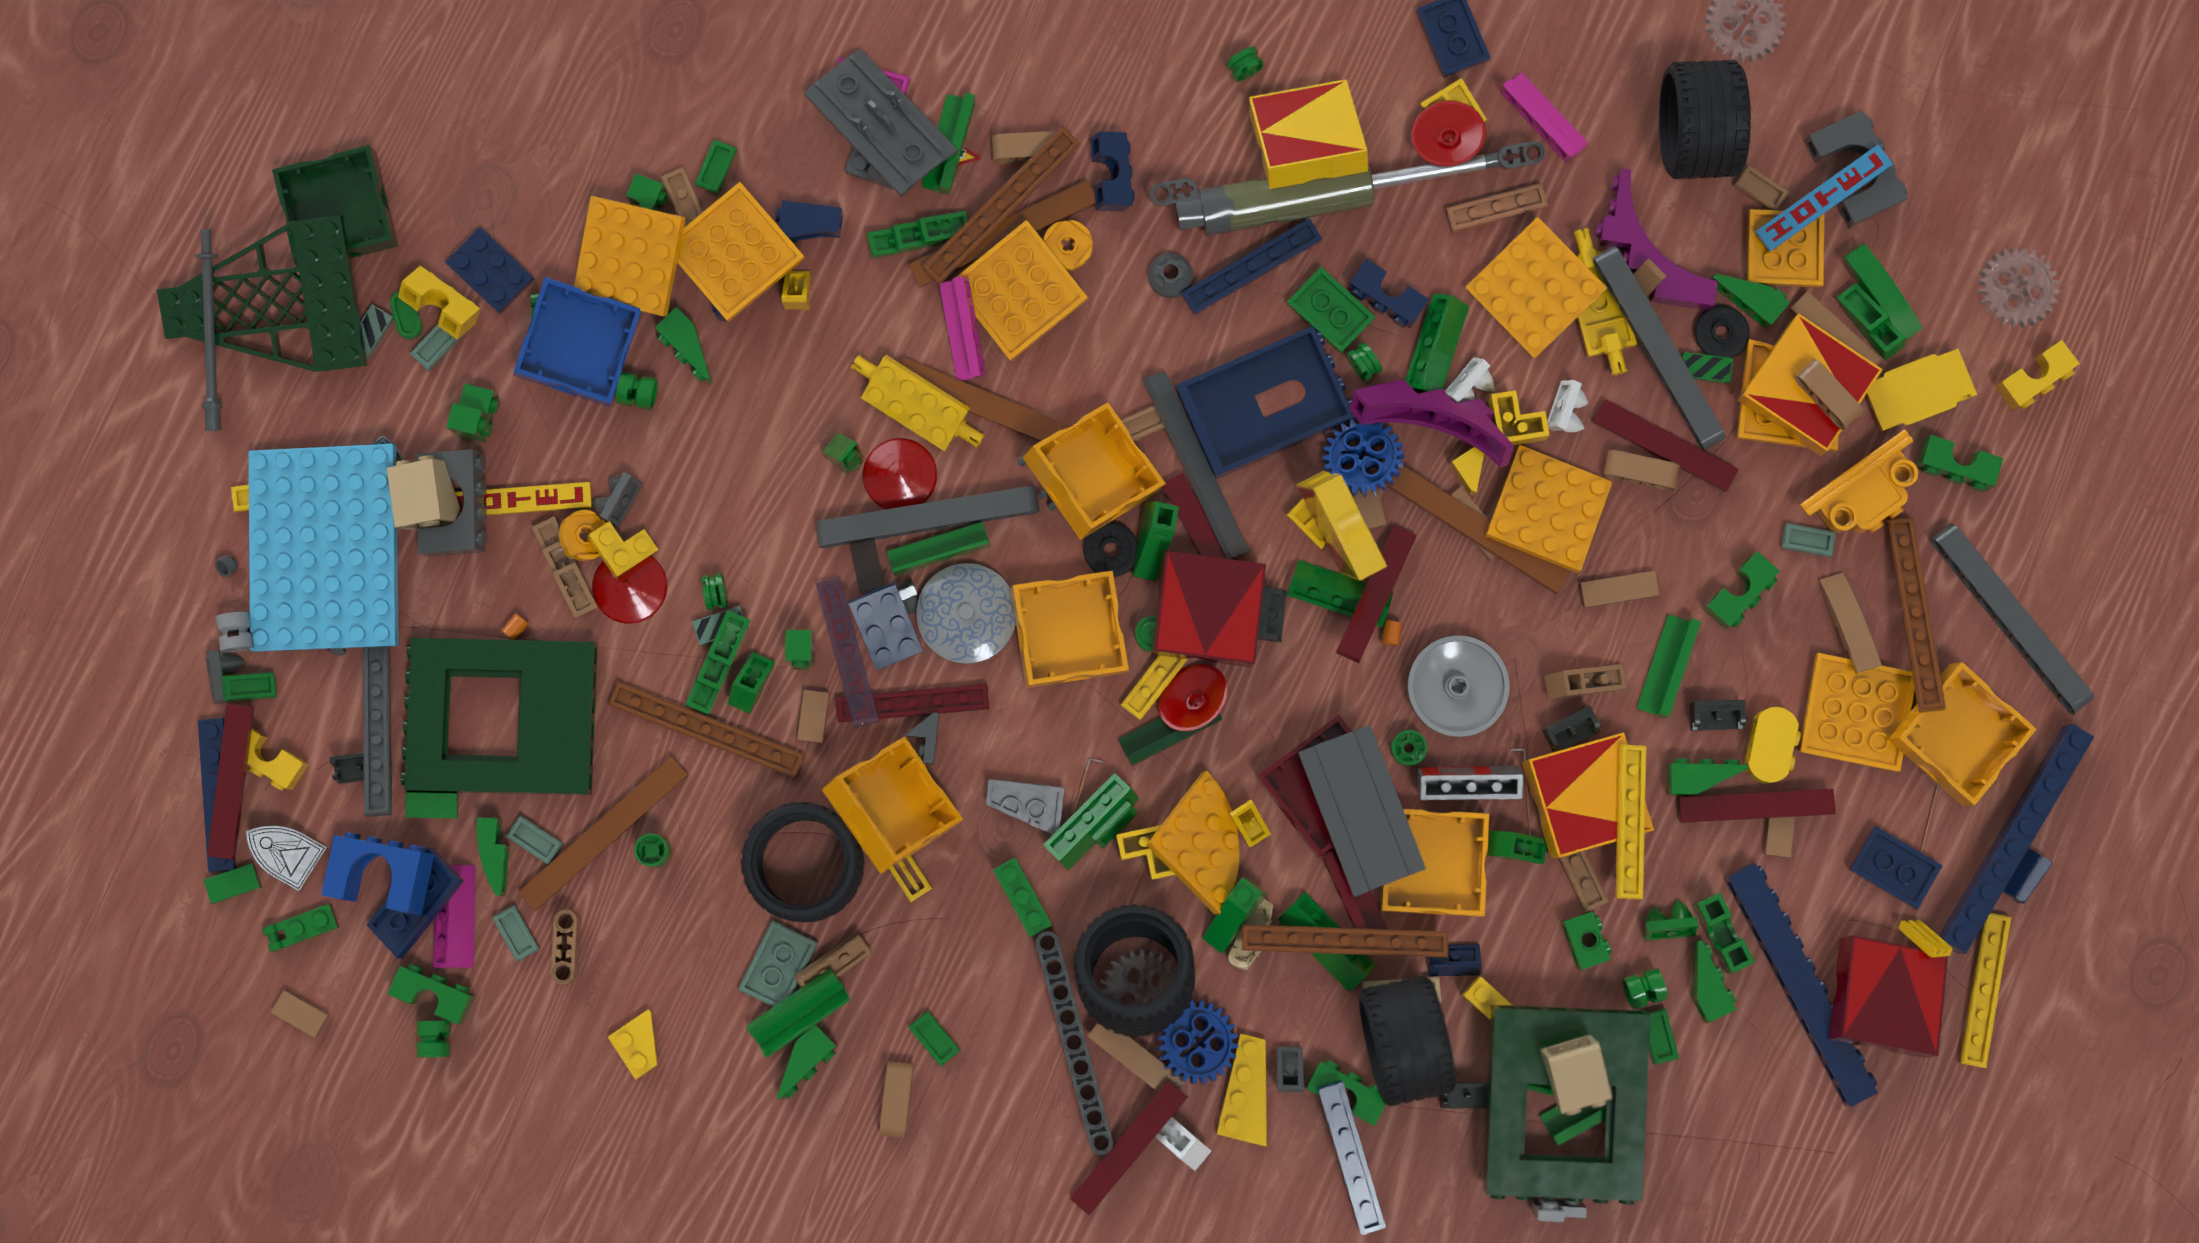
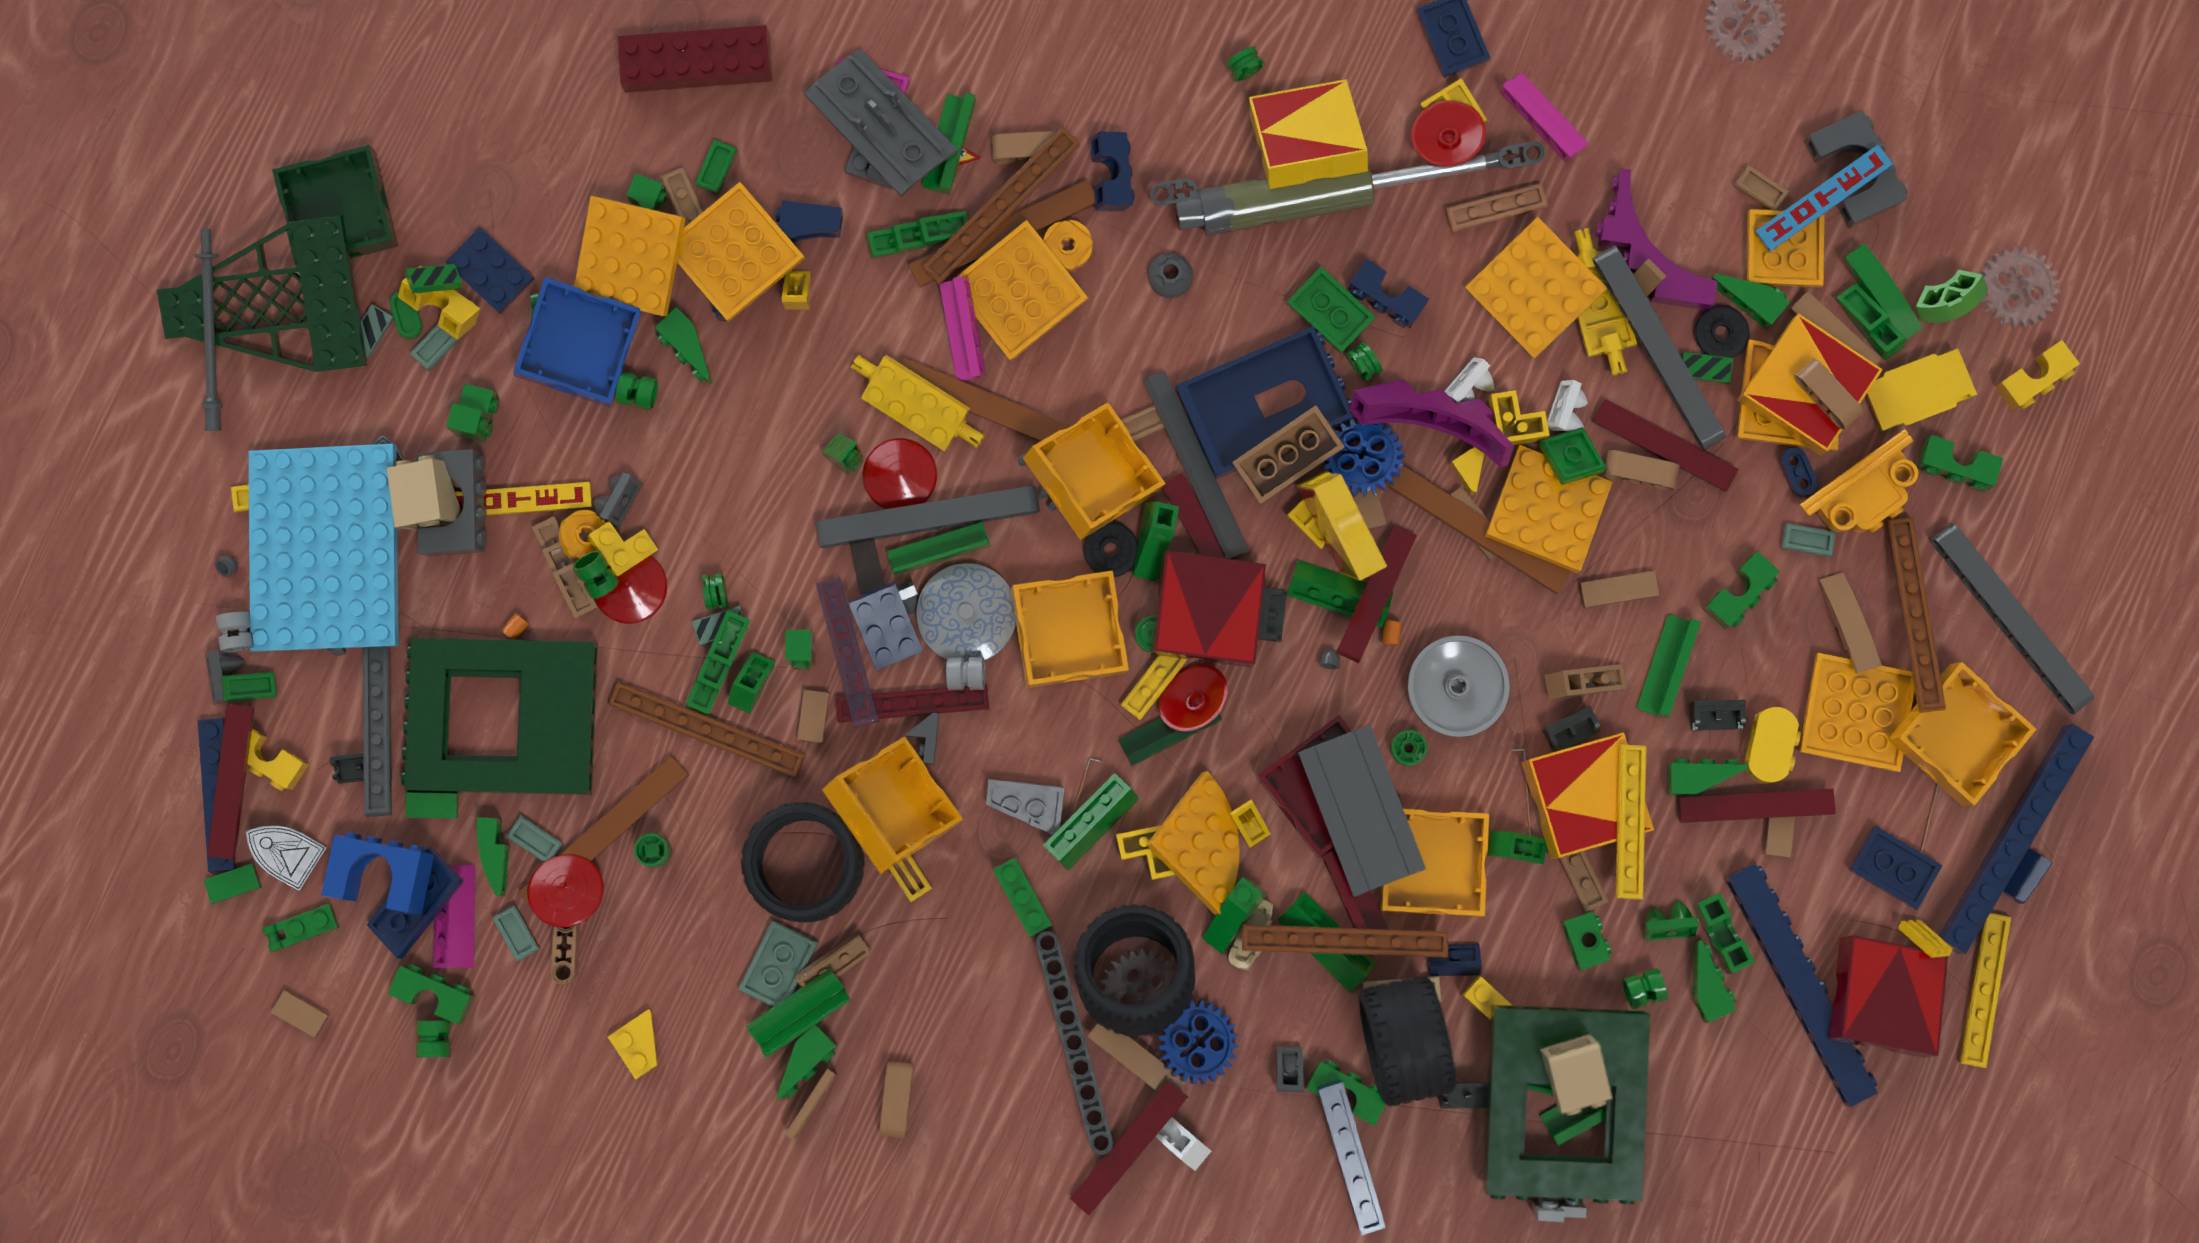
green tile [908,1011,960,1067] -> none
green tile [1090,799,1138,849] -> none
dark blue plate [1181,218,1322,315] -> none
yellow wing [1216,1034,1267,1147] -> none
green panel [1405,293,1469,392] -> none
dark grey brick [1416,765,1523,800] -> none
green tile [1648,1008,1679,1065] -> none
black tyre [1659,60,1751,179] -> none
none -> green tile [405,264,462,294]
none -> red hat [527,854,604,927]
none -> green wheel [573,550,619,598]
none -> dark red brick [618,25,773,93]
none -> medium nougat tile [785,1068,837,1139]
none -> light grey wheel [946,657,986,690]
none -> medium nougat slope [1232,405,1345,504]
none -> dark grey hinge [1320,649,1340,669]
none -> green plate [1538,428,1606,485]
none -> dark blue plate [1780,447,1818,497]
none -> bright green brick [1916,270,1988,323]

